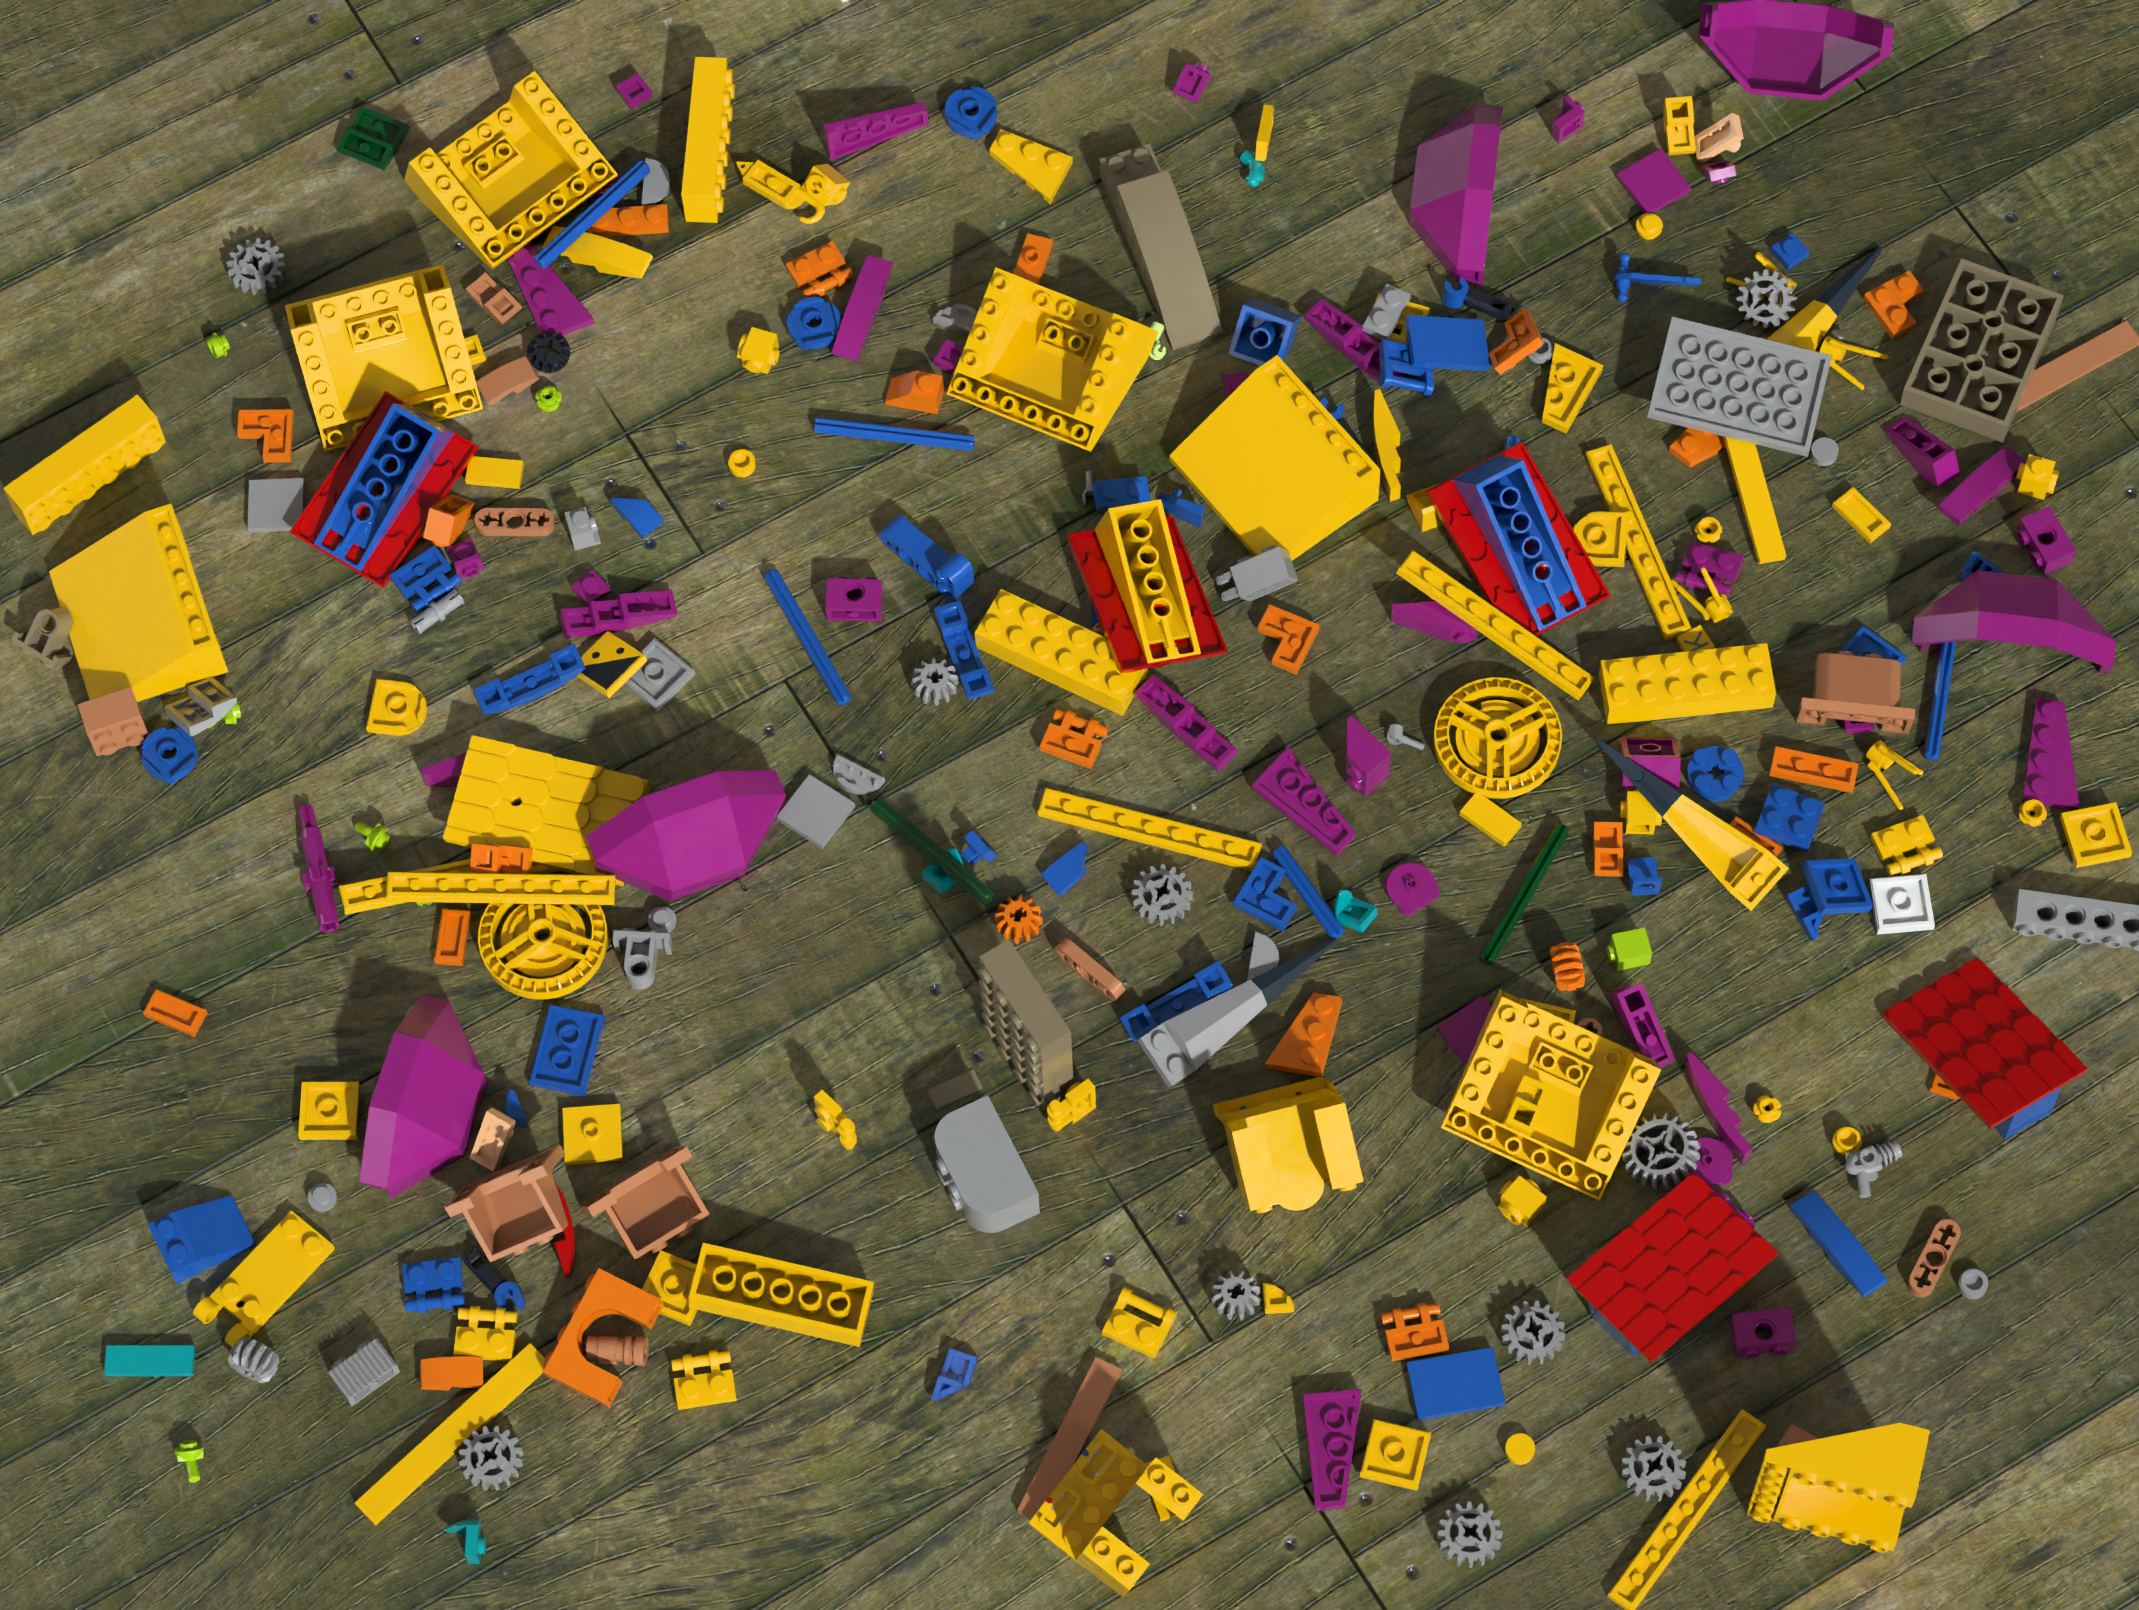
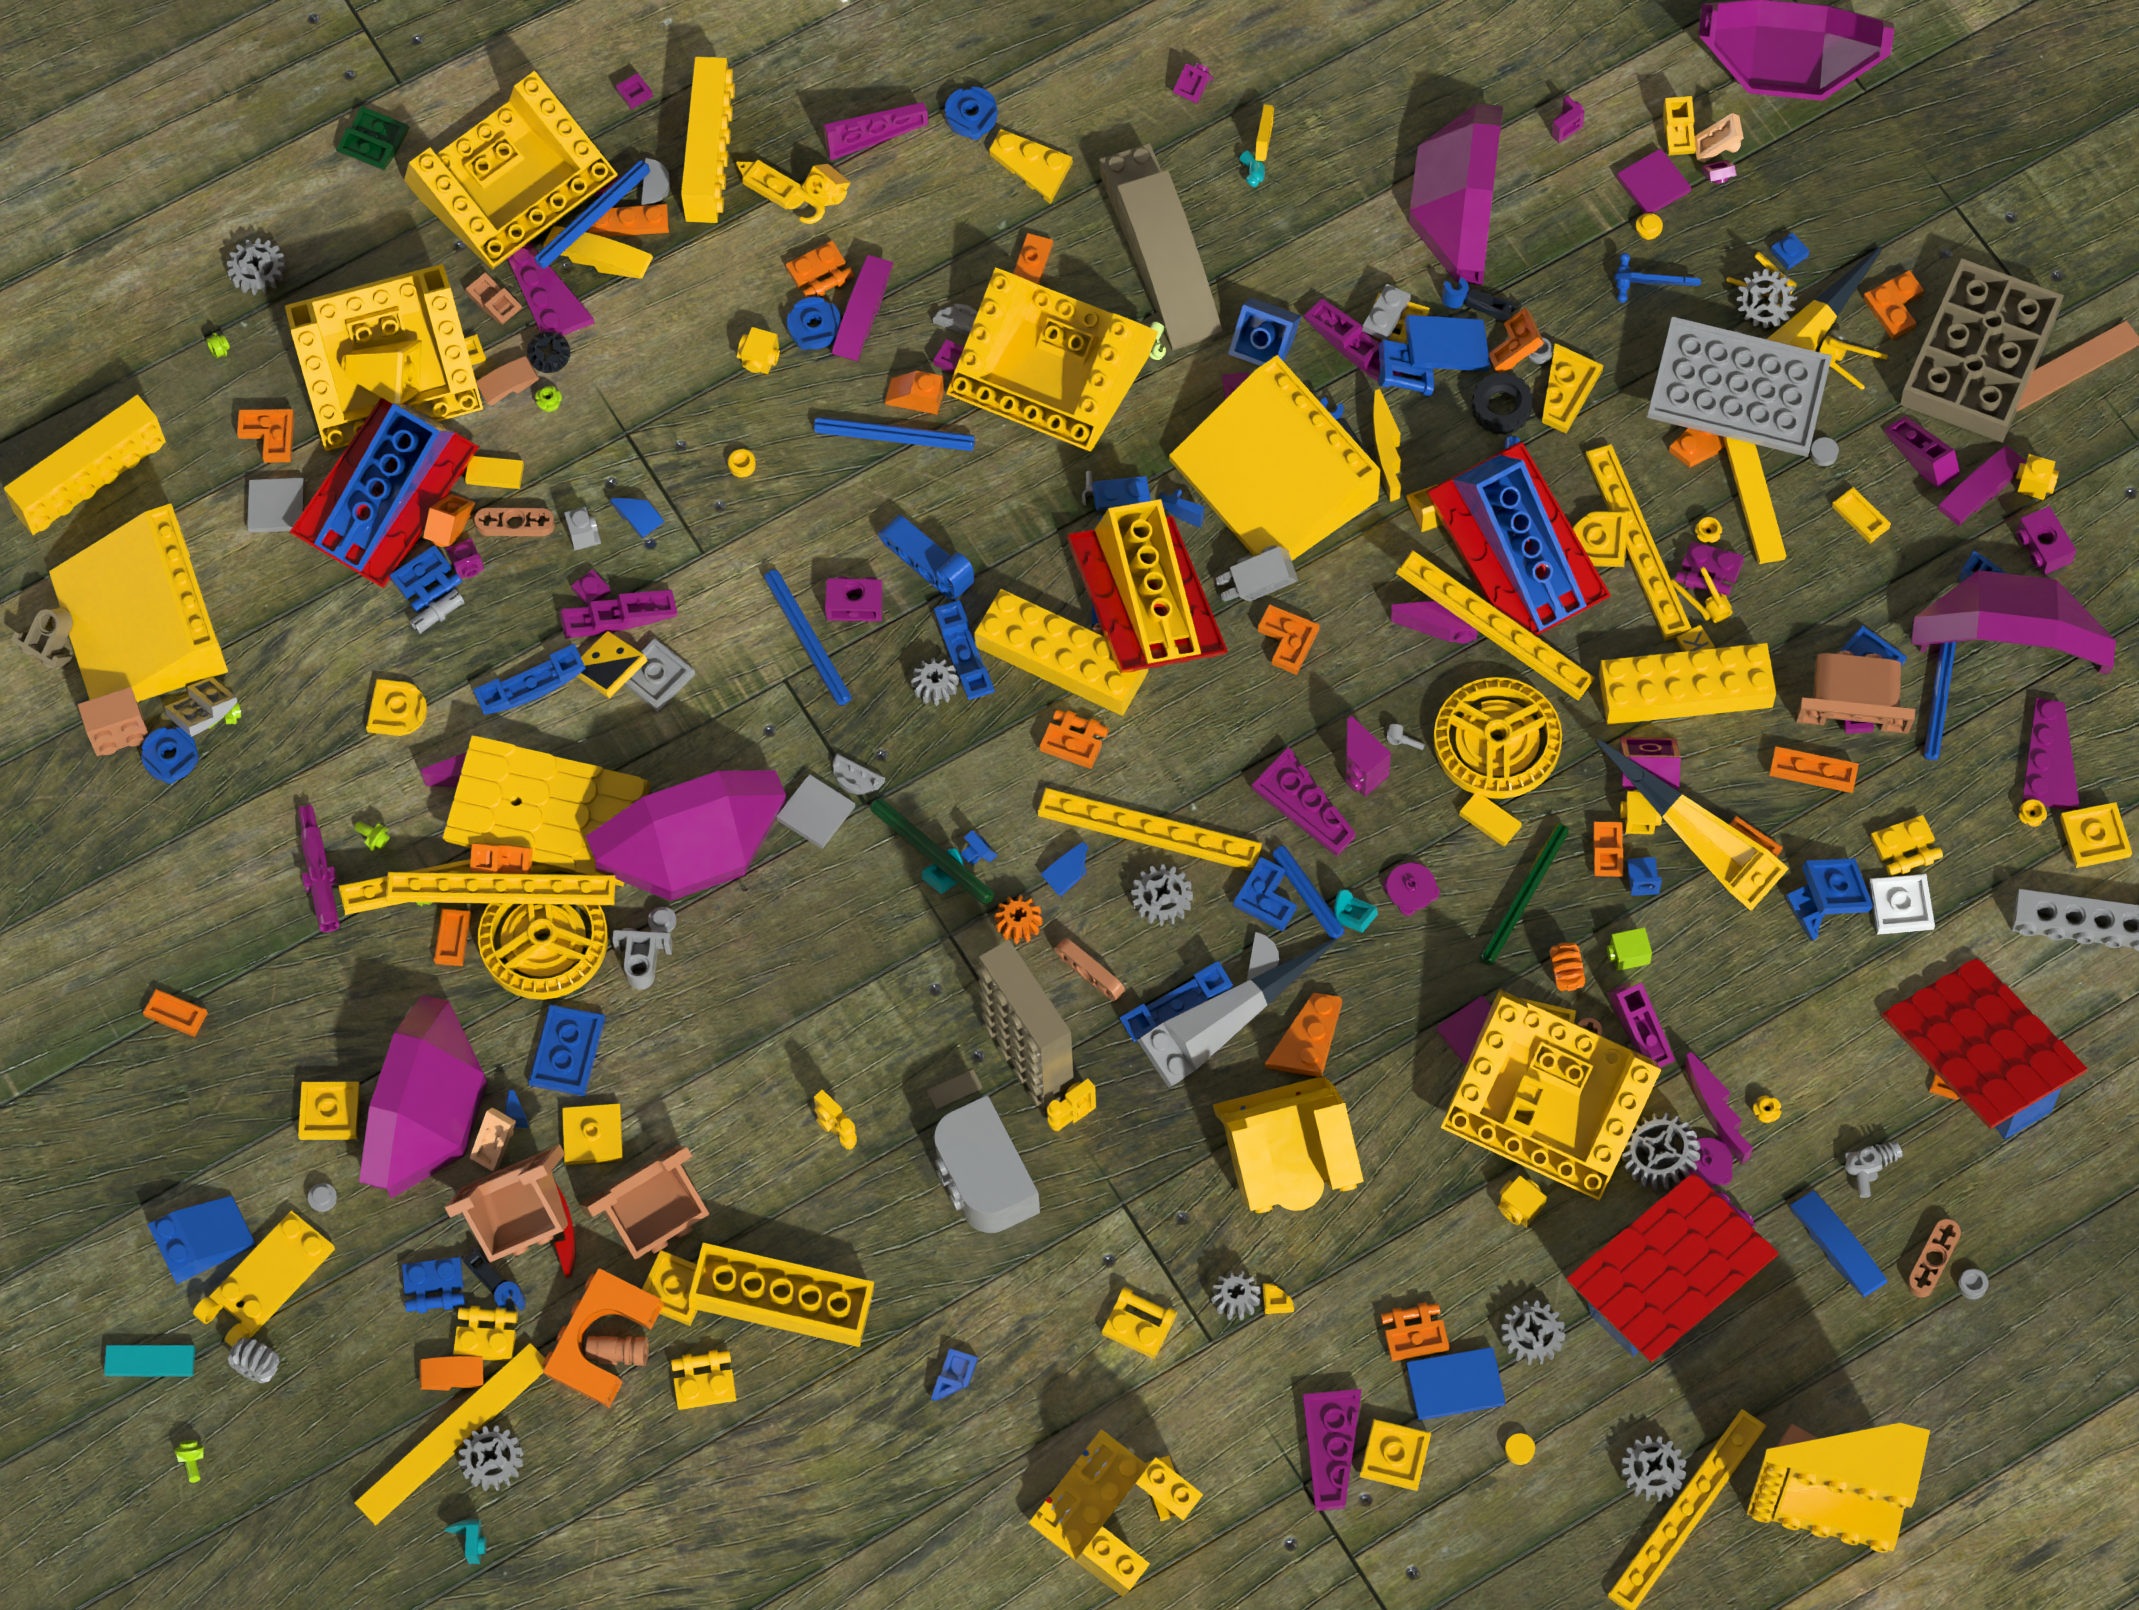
light grey brick [329,1338,400,1406] -> none
nougat tile [1017,1357,1122,1519] -> none
magenta slope [1134,675,1237,772] -> none
light grey gear [1437,1501,1503,1568] -> none
blue plate [1687,746,1744,802] -> none
magenta brick [1729,1308,1796,1359] -> none
blue plate [1754,783,1825,852] -> none
yellow plate [1832,1127,1862,1155] -> none
yellow plant [1866,740,1923,810] -> none
none -> yellow slope [341,340,422,404]
none -> black tyre [1472,372,1533,435]

